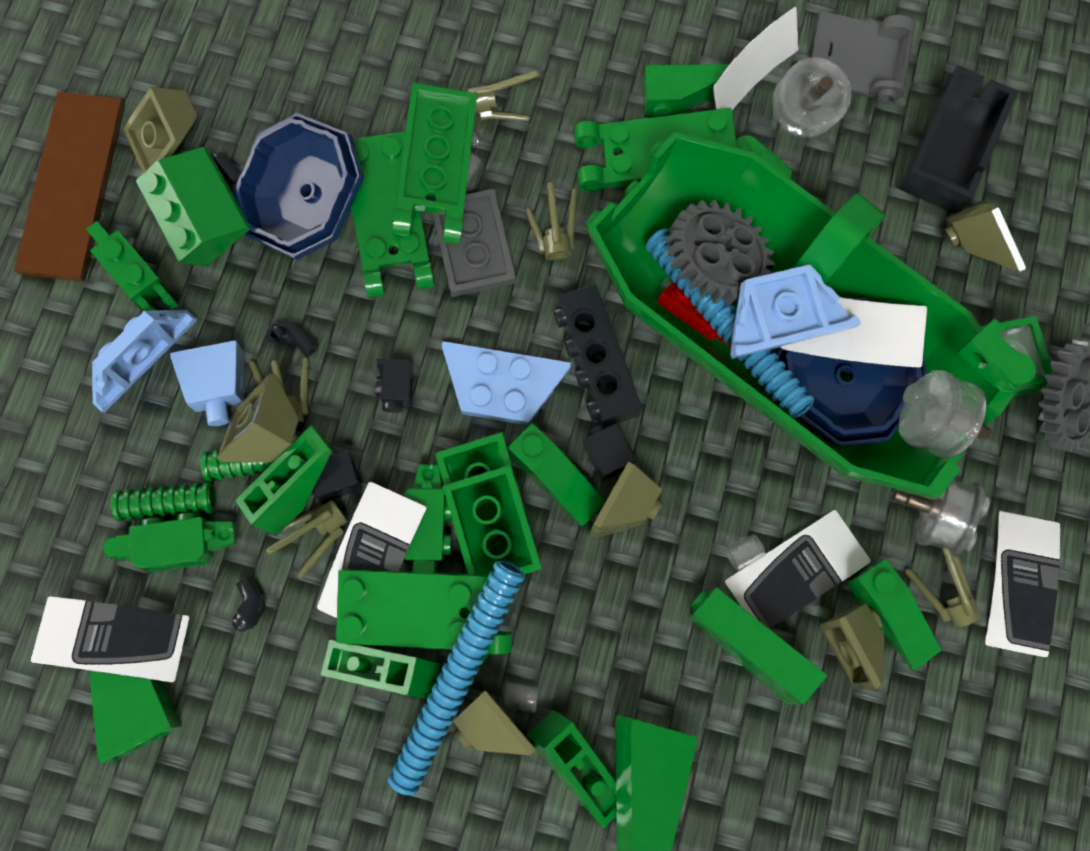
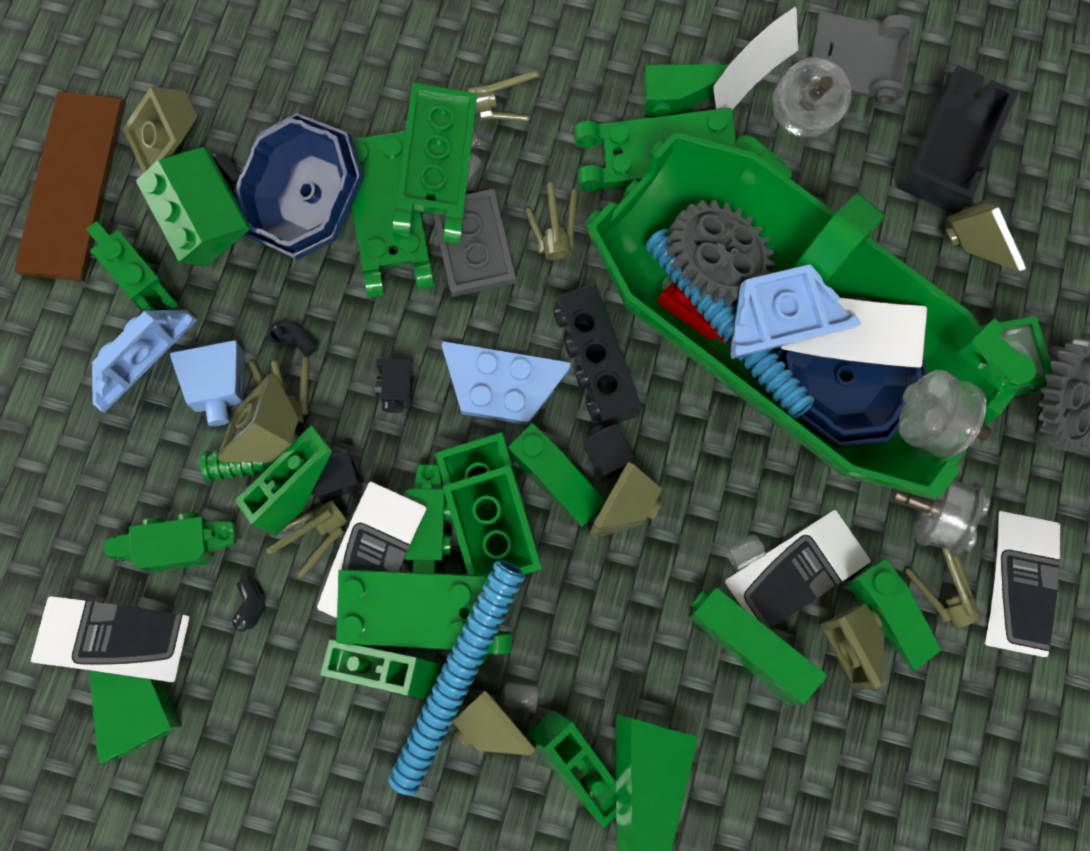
green piece [110,482,216,522] -> none

